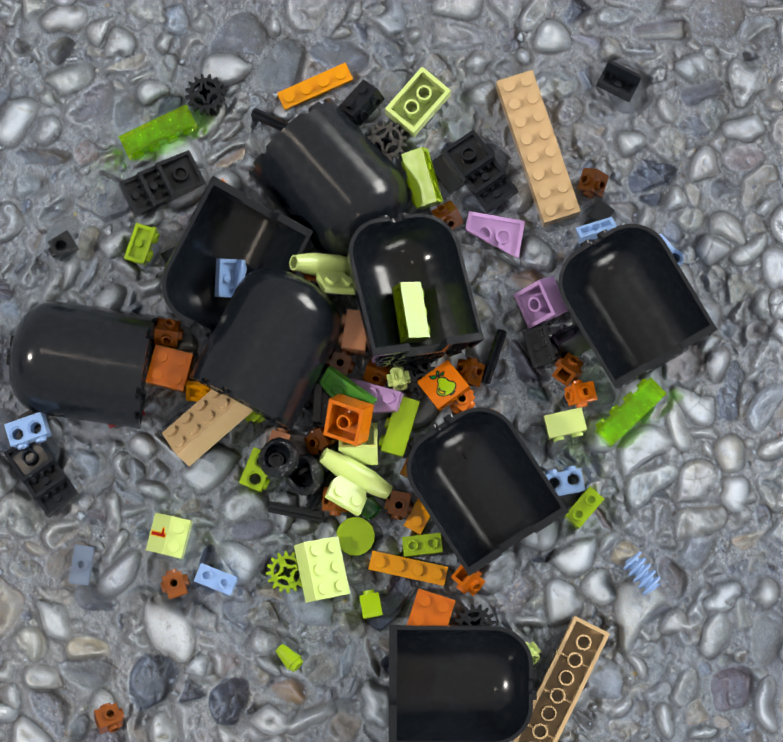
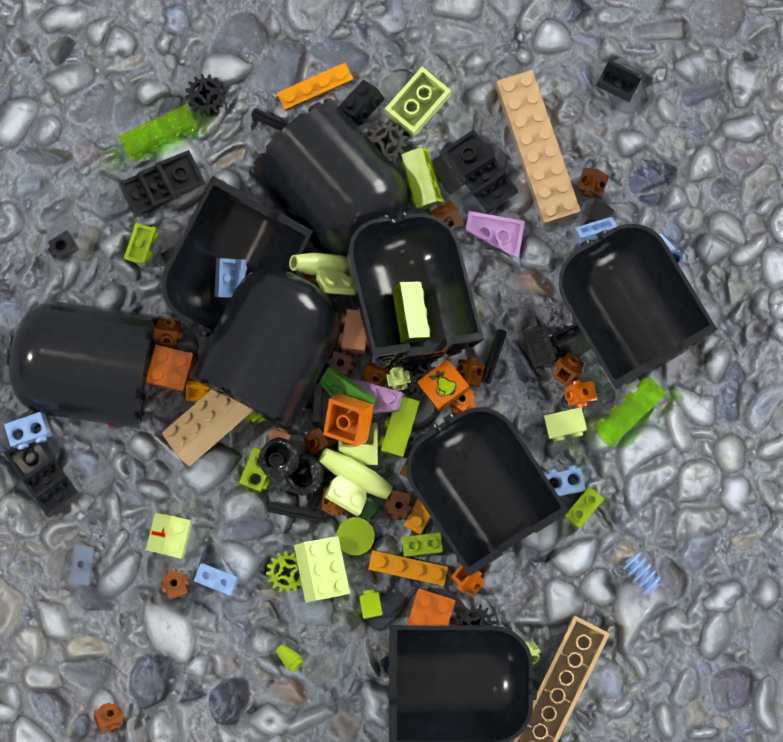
lavender slope [514,276,569,329] -> none

